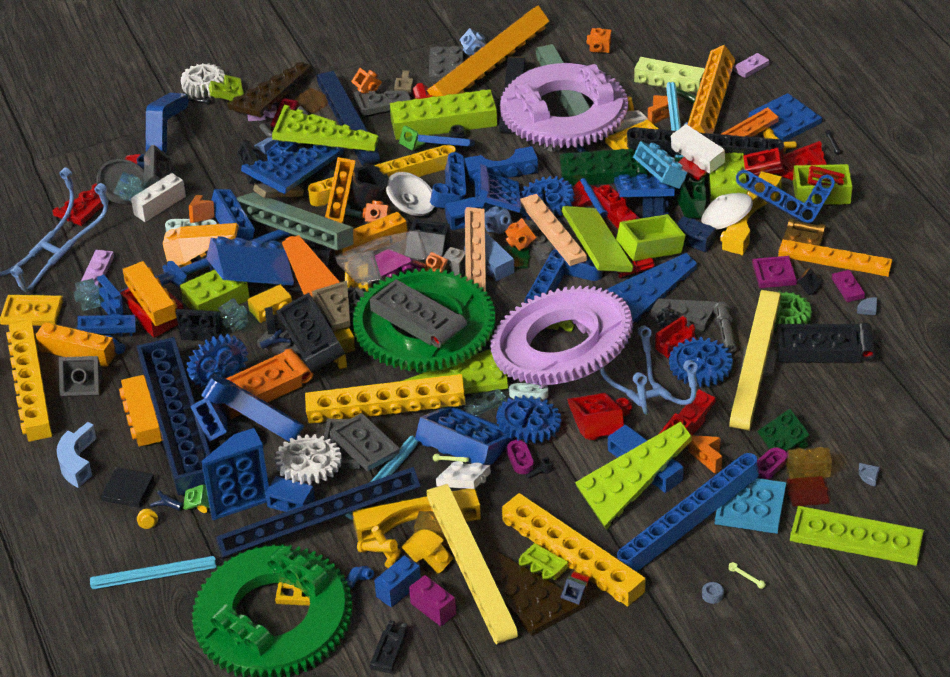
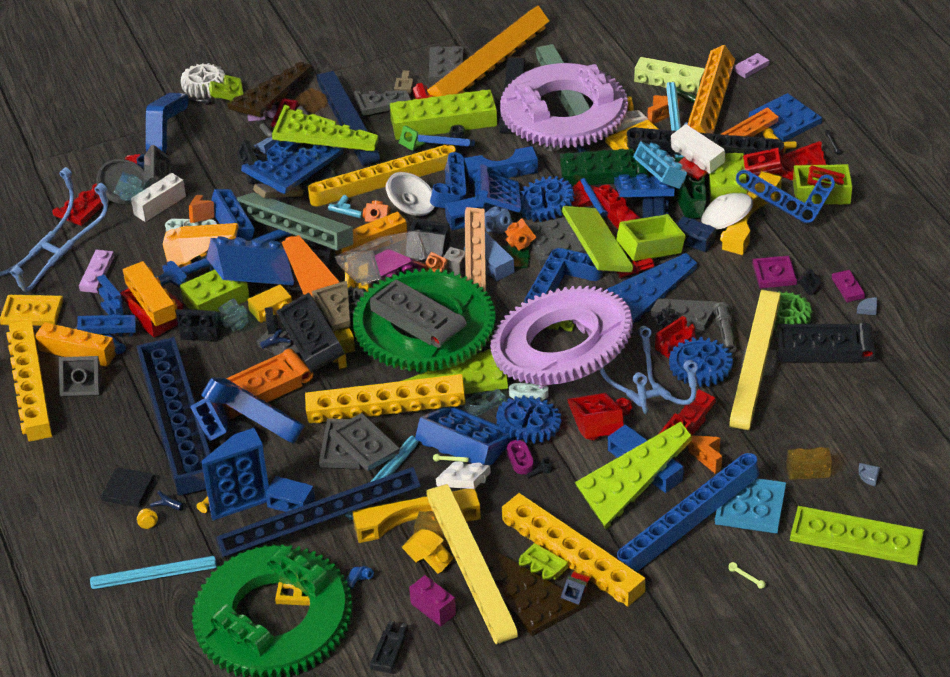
light blue arch [57,422,96,488] -> none
clear light blue brick [73,278,101,311] -> none
light orange brick [119,375,162,447] -> none
bright green bracket [183,484,210,510] -> none
blue gear [187,334,248,388] -> none
white gear [275,434,341,485] -> none
light orange brick [325,157,355,223] -> none
black cylinder [349,164,389,209] -> none
orange brick [351,68,382,94] -> none
yellow piece [357,526,401,568] -> none
blue brick [374,556,421,608] -> none
medium blue brick [460,28,486,55] -> none
light nougat plate [520,194,587,266] -> none
orange brick [587,28,611,53] -> none
sand blue tile [702,582,724,604] -> none
dark green hinge [757,409,810,452] -> none
magenta plate [757,448,787,479] -> none
light orange plate [778,239,893,276] -> none
pearl gold plate [783,218,826,246] -> none
clear red piece [787,476,829,507] -> none

